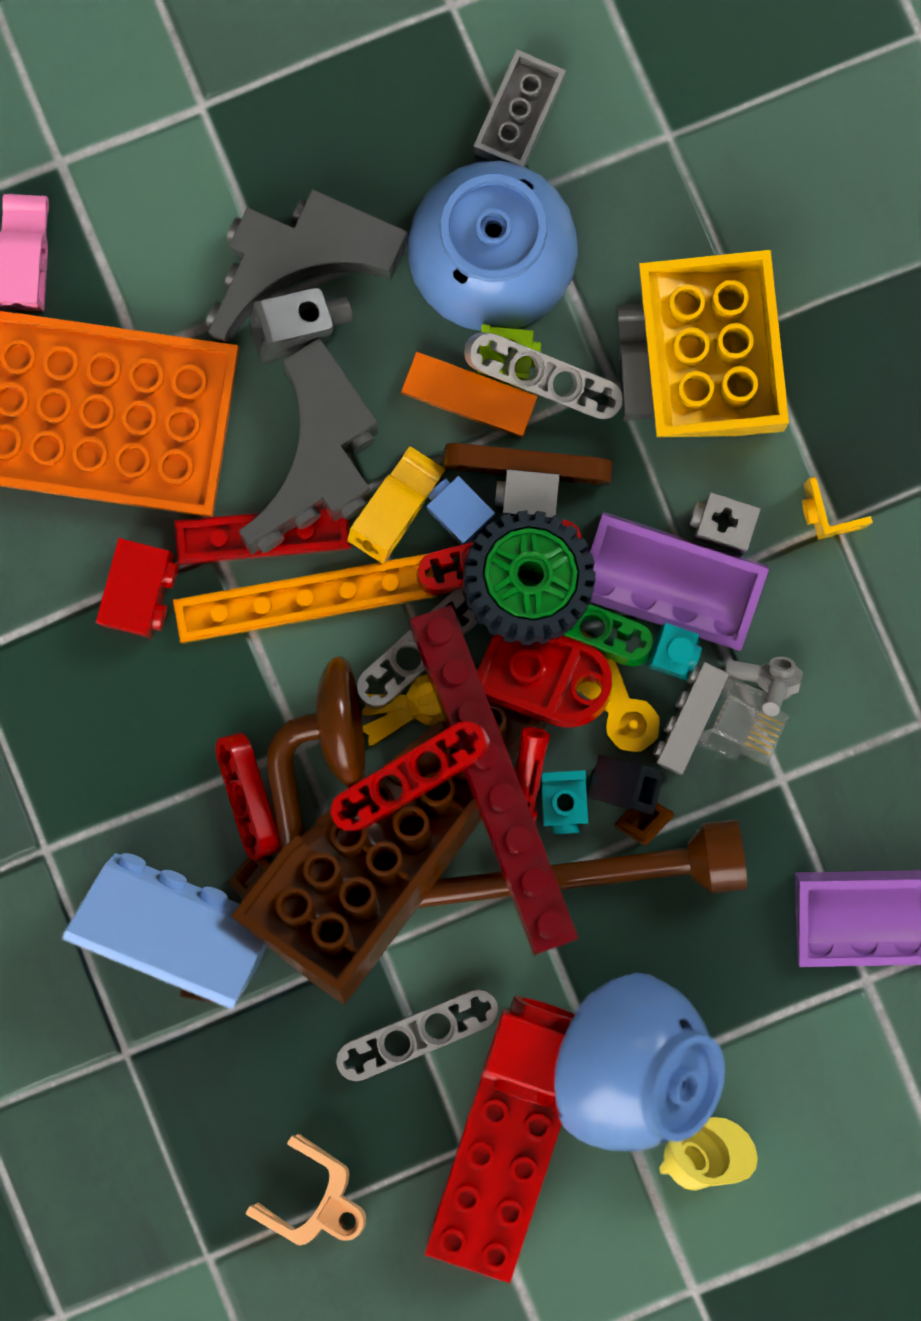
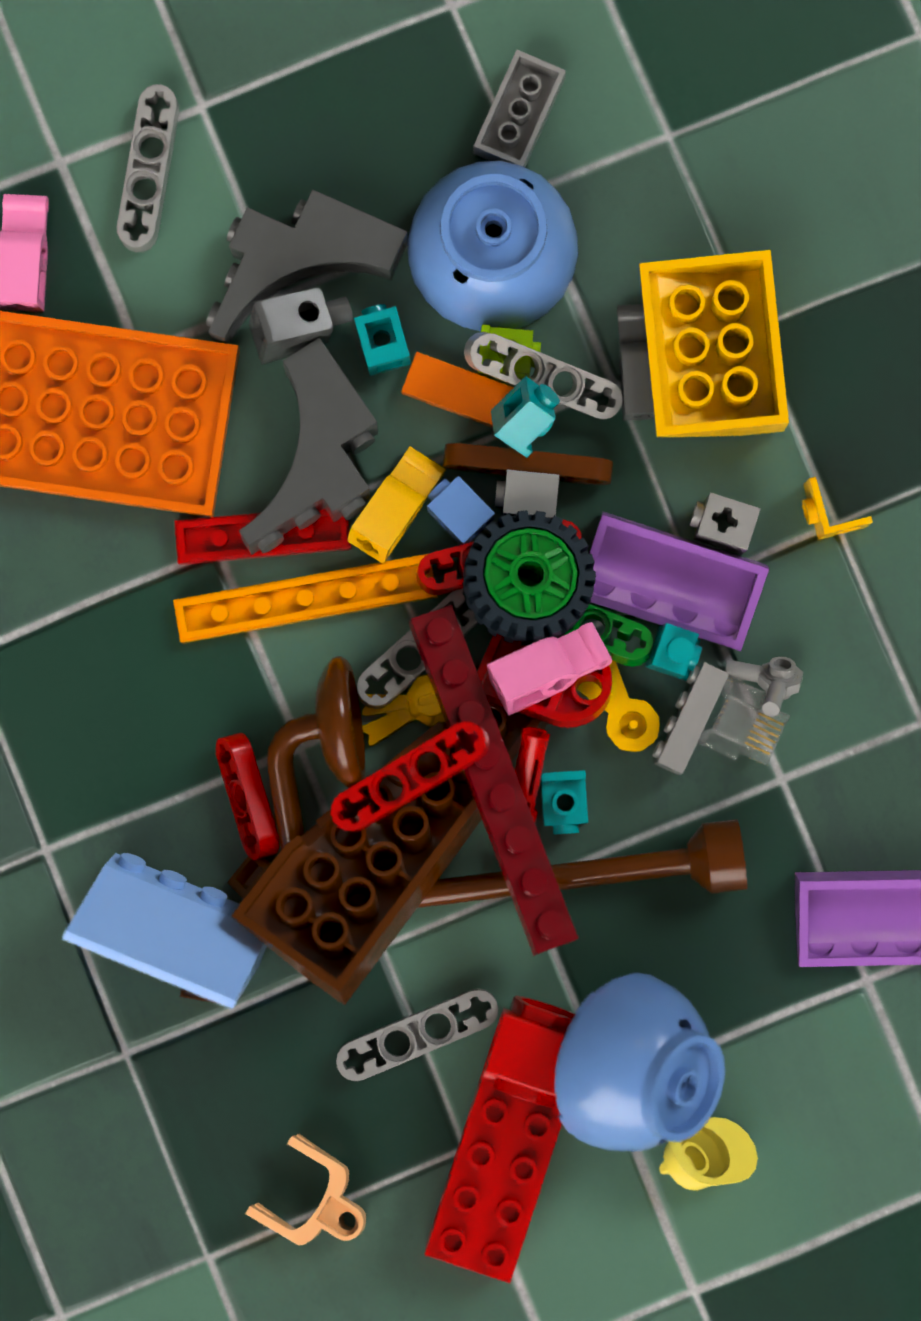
red brick [96,538,179,639] -> none
black brick [588,755,665,815] -> none
reddish brown slope [614,803,675,846] -> none
none -> light grey beam [117,84,179,252]
none -> teal brick [354,304,411,376]
none -> bright pink piece [487,622,612,716]
none -> teal brick [491,376,560,458]

